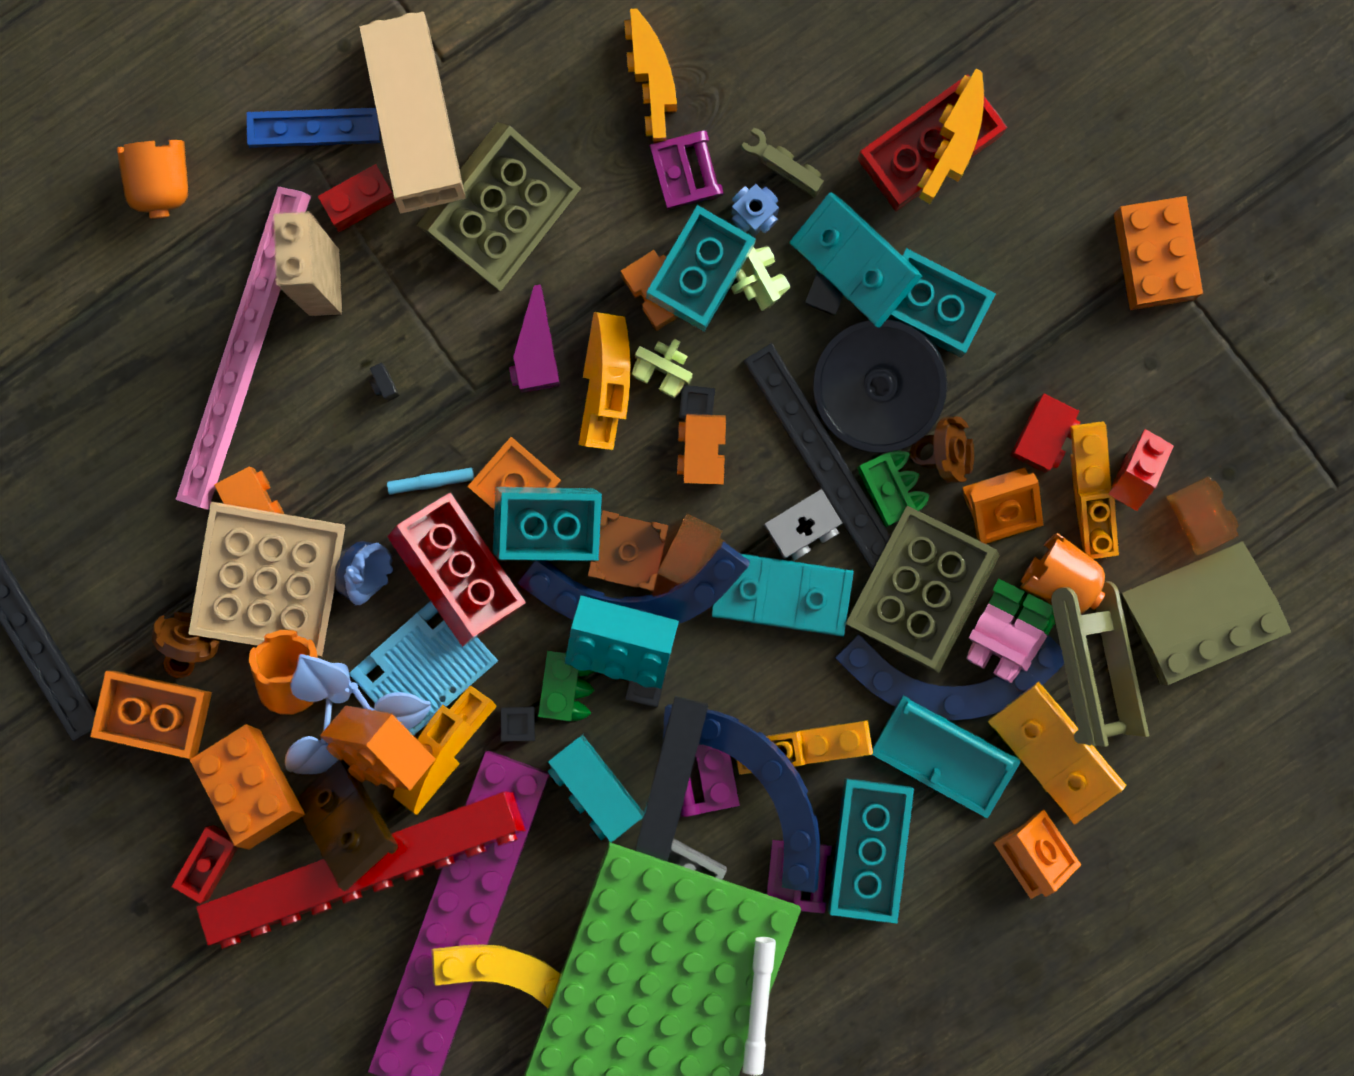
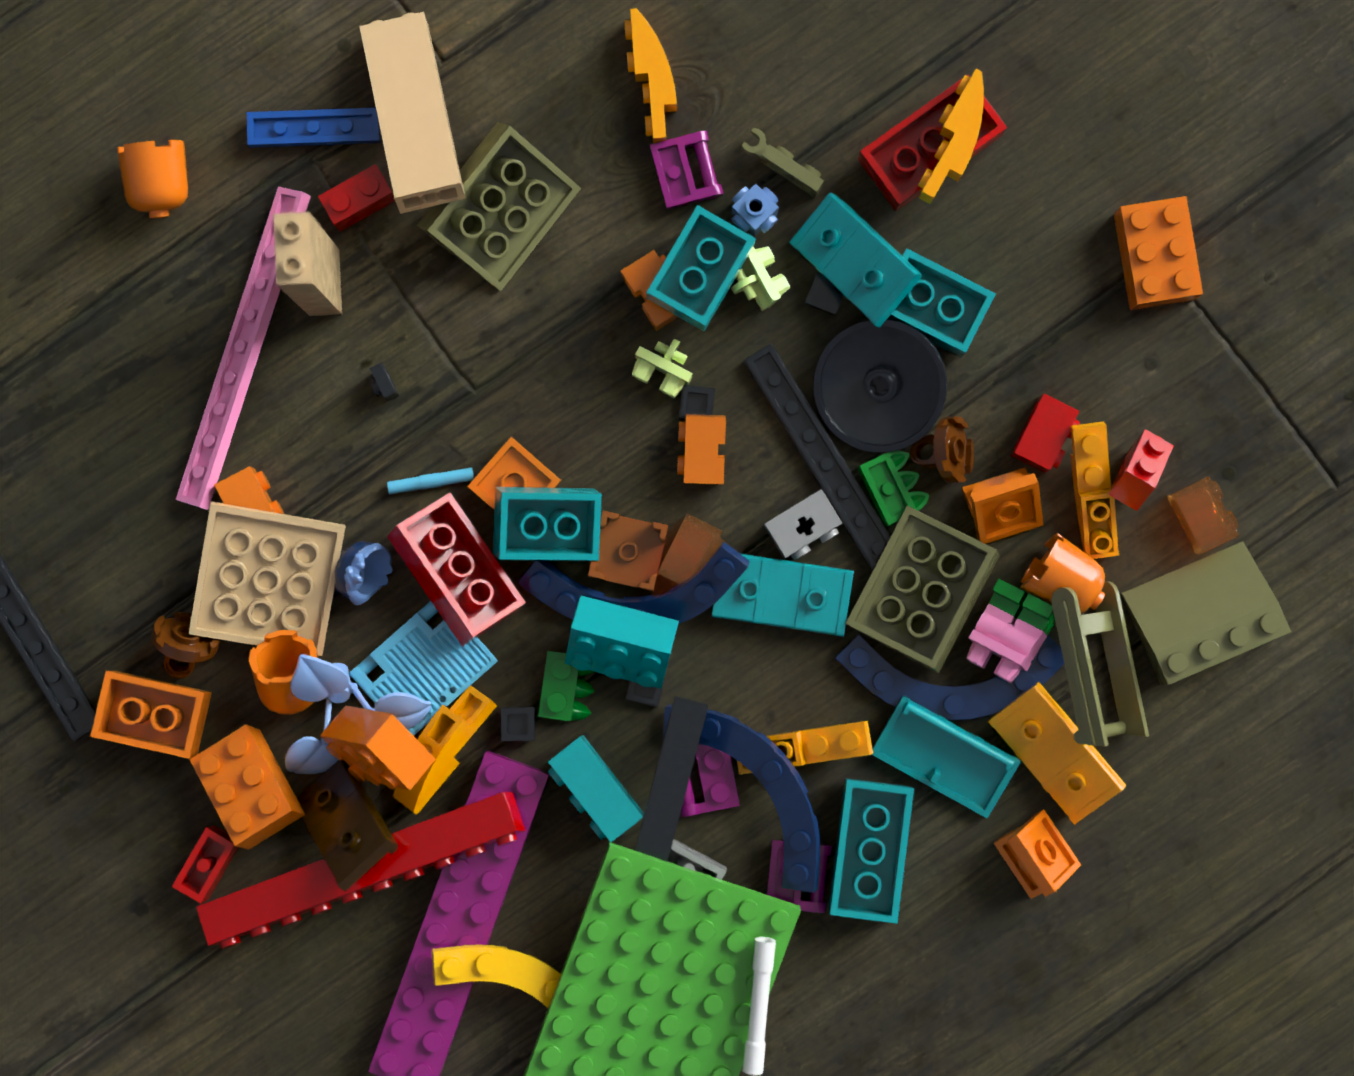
magenta slope [509,285,560,393] -> none
light orange slope [579,312,630,450] -> none

